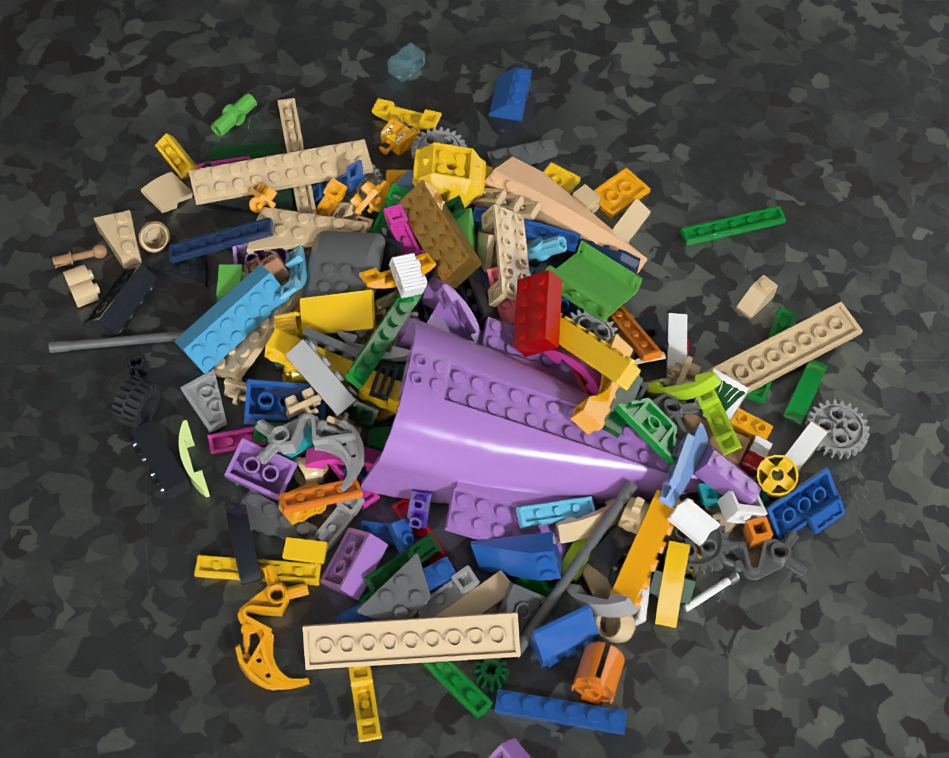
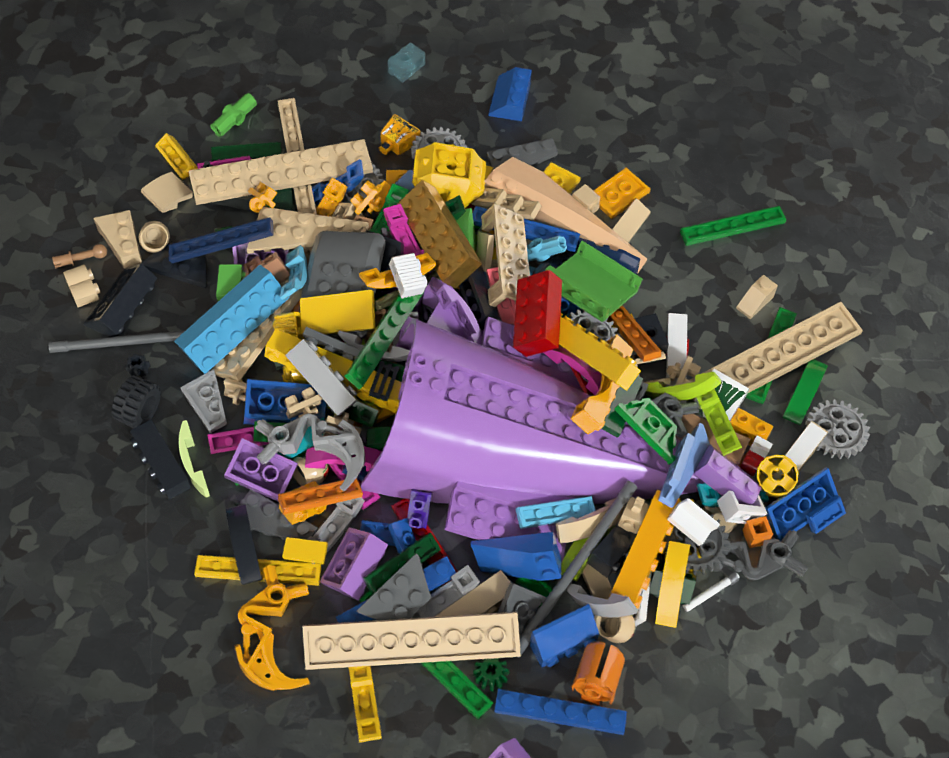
yellow slope [372,98,441,129] -> none

